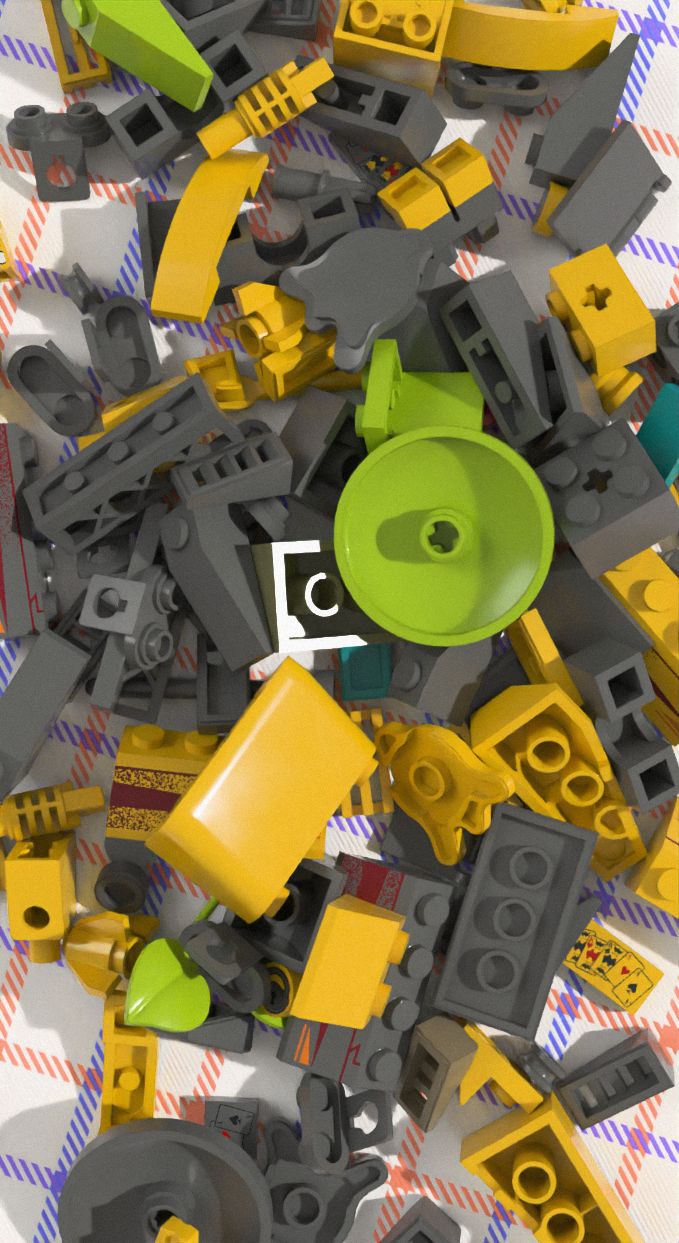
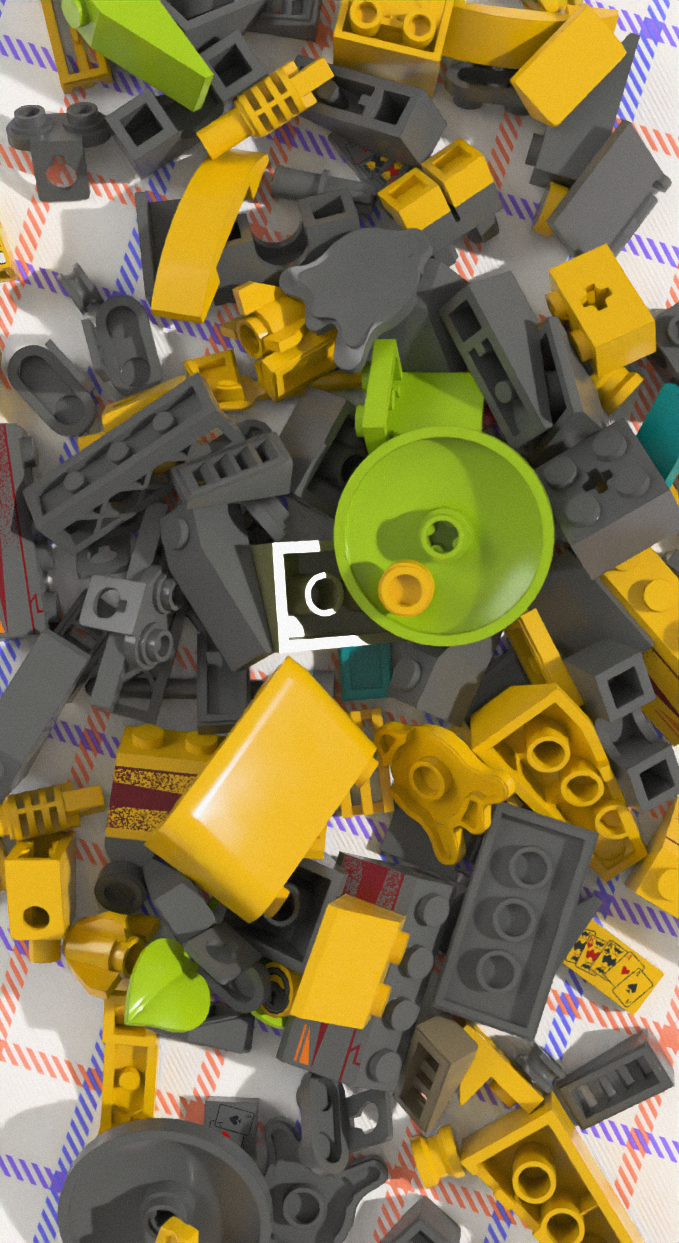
none -> dark grey slope [142,858,215,944]
none -> yellow tile [378,559,435,617]
none -> yellow wheel [410,1123,467,1189]
none -> yellow slope [510,3,627,127]

